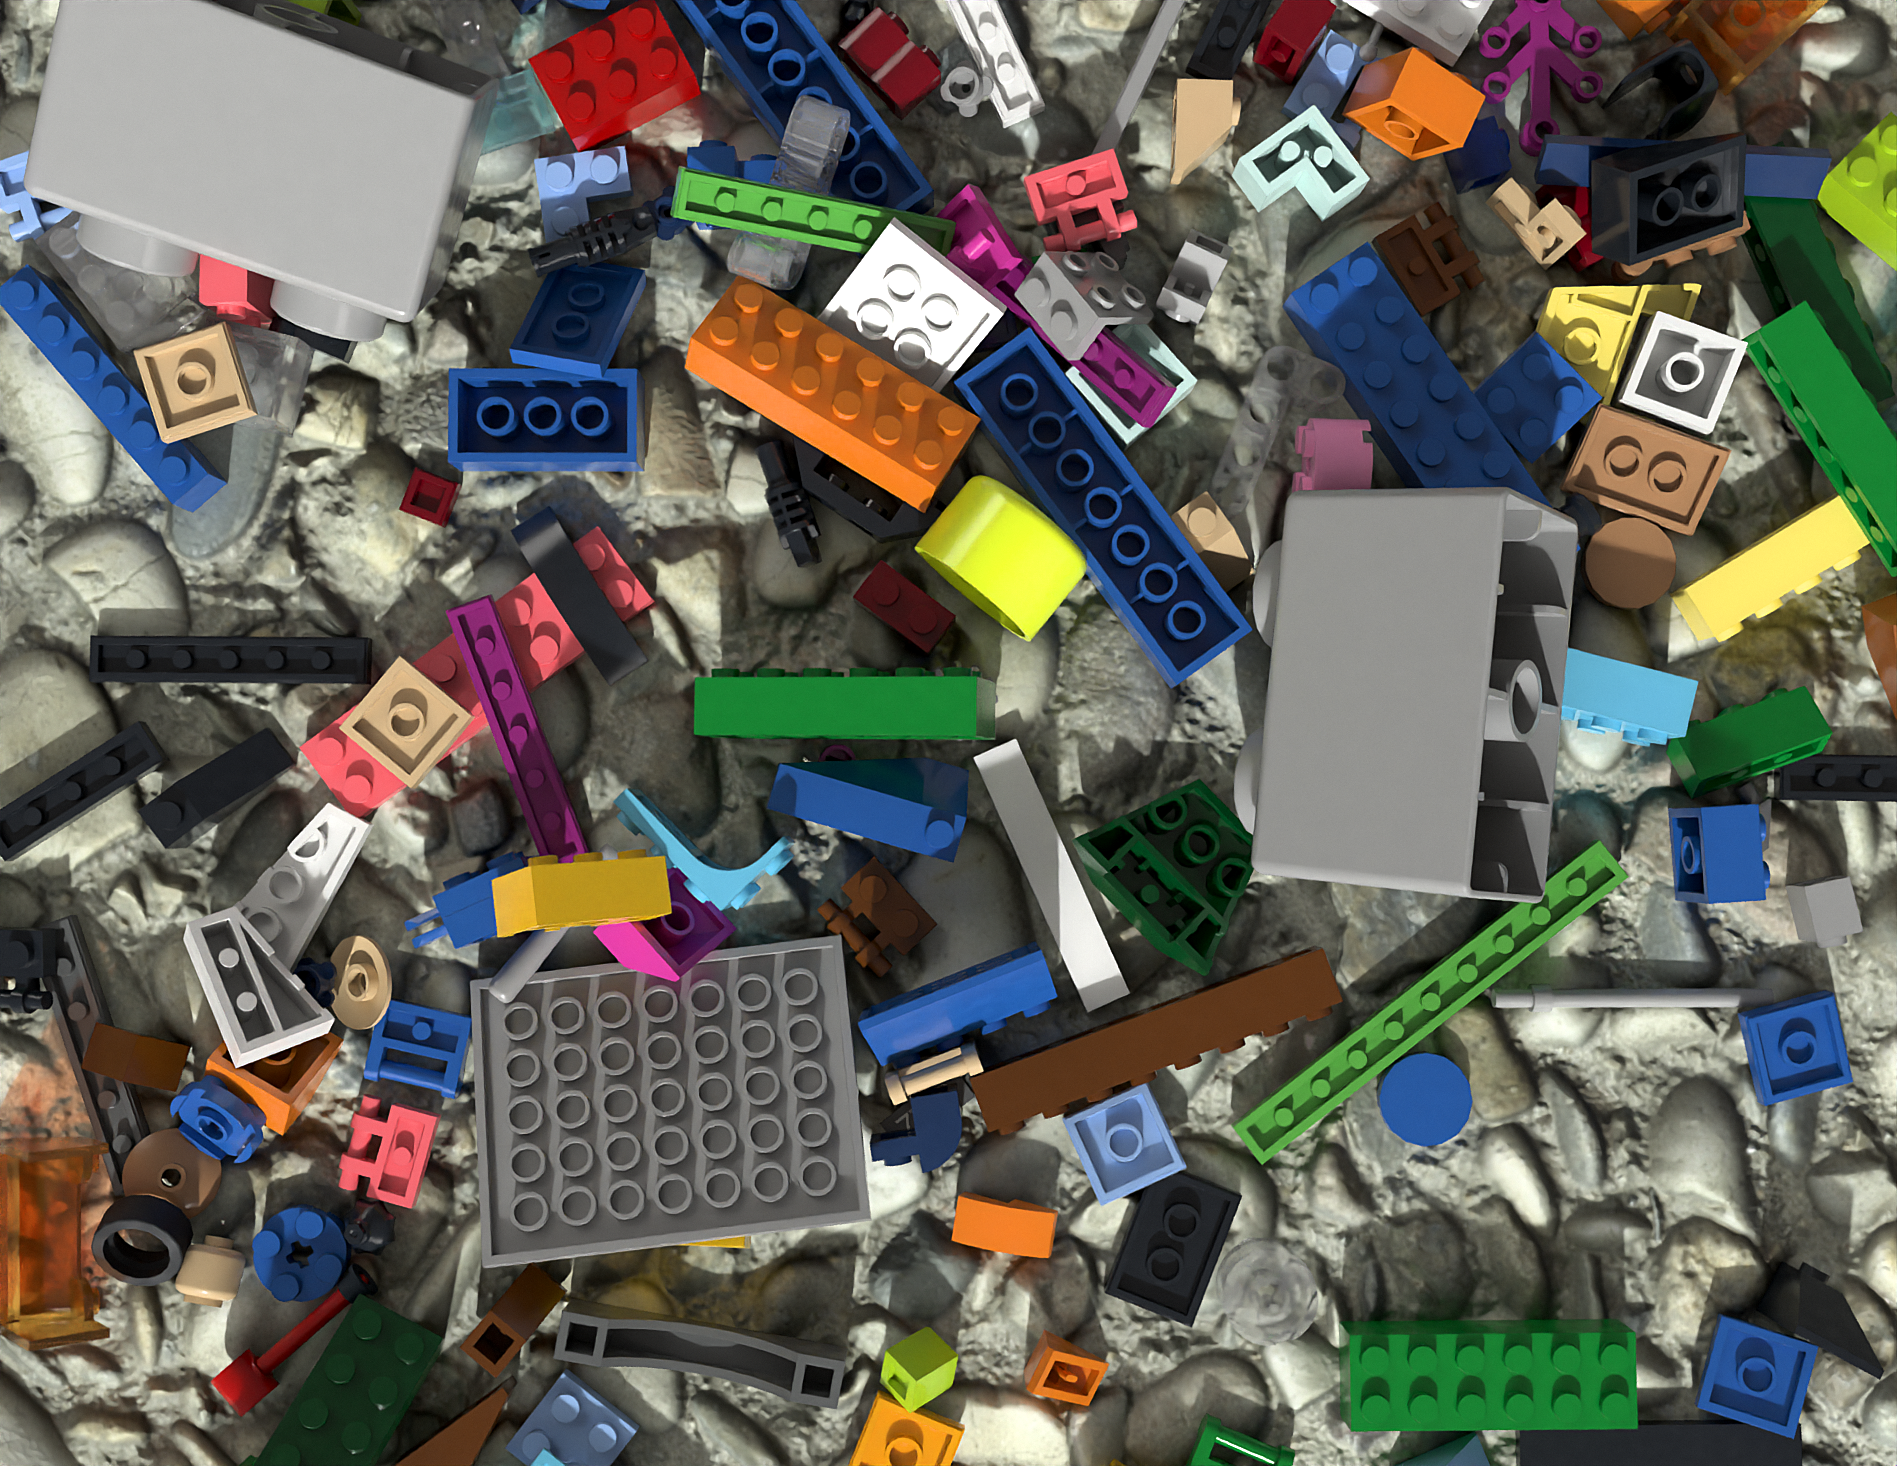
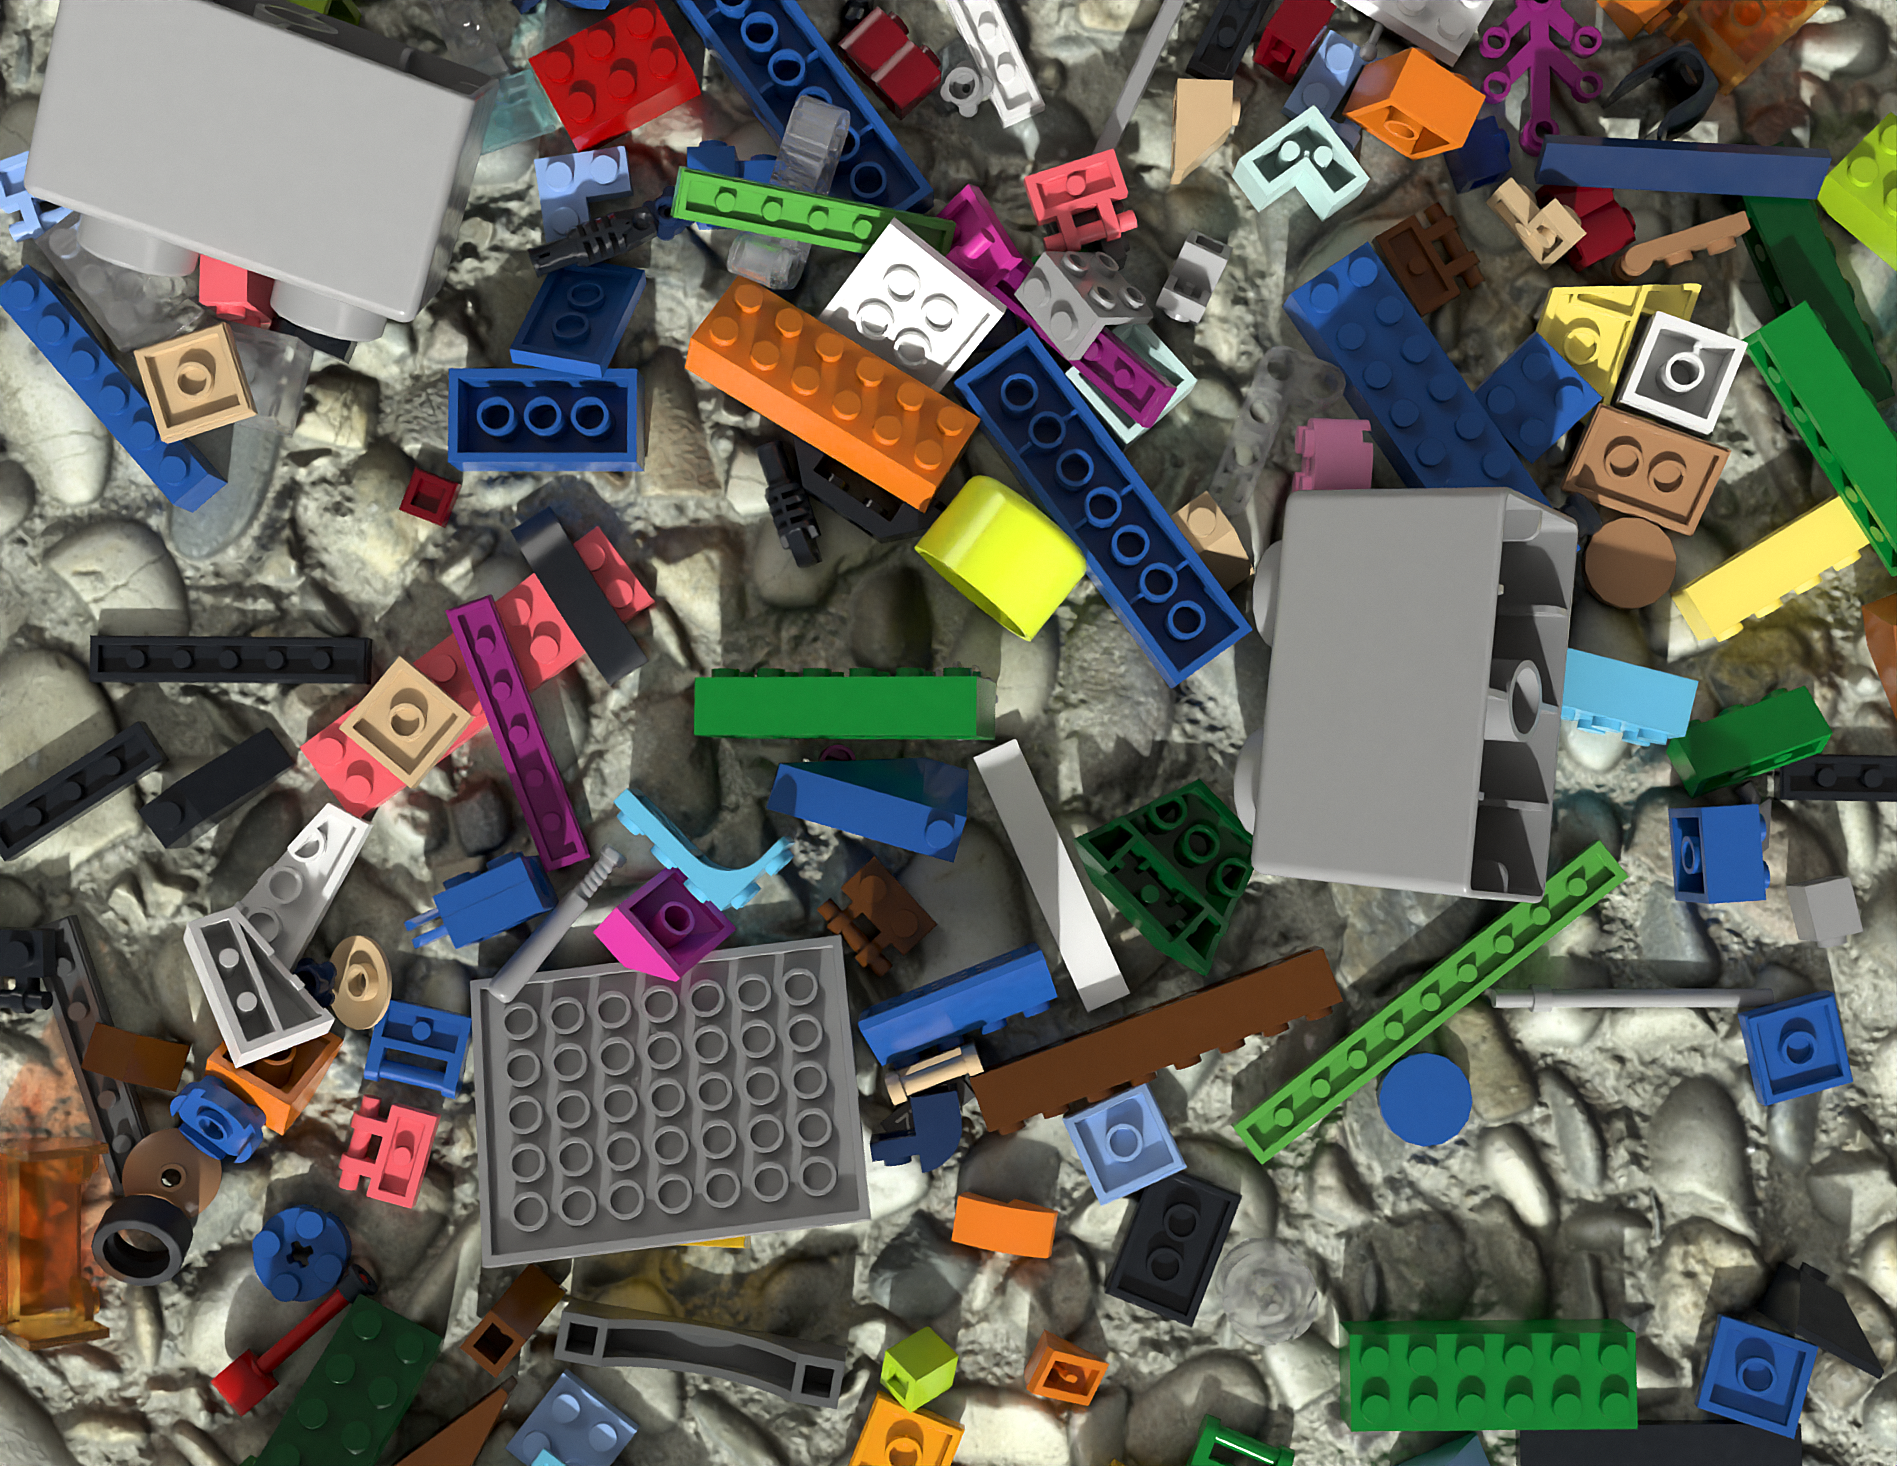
tan head [175,1235,246,1308] -> none
black piece [343,1198,396,1256] -> none
yellow wedge [491,849,672,938] -> none
dark red brick [853,560,956,657] -> none
black slope [1591,132,1746,266] -> none

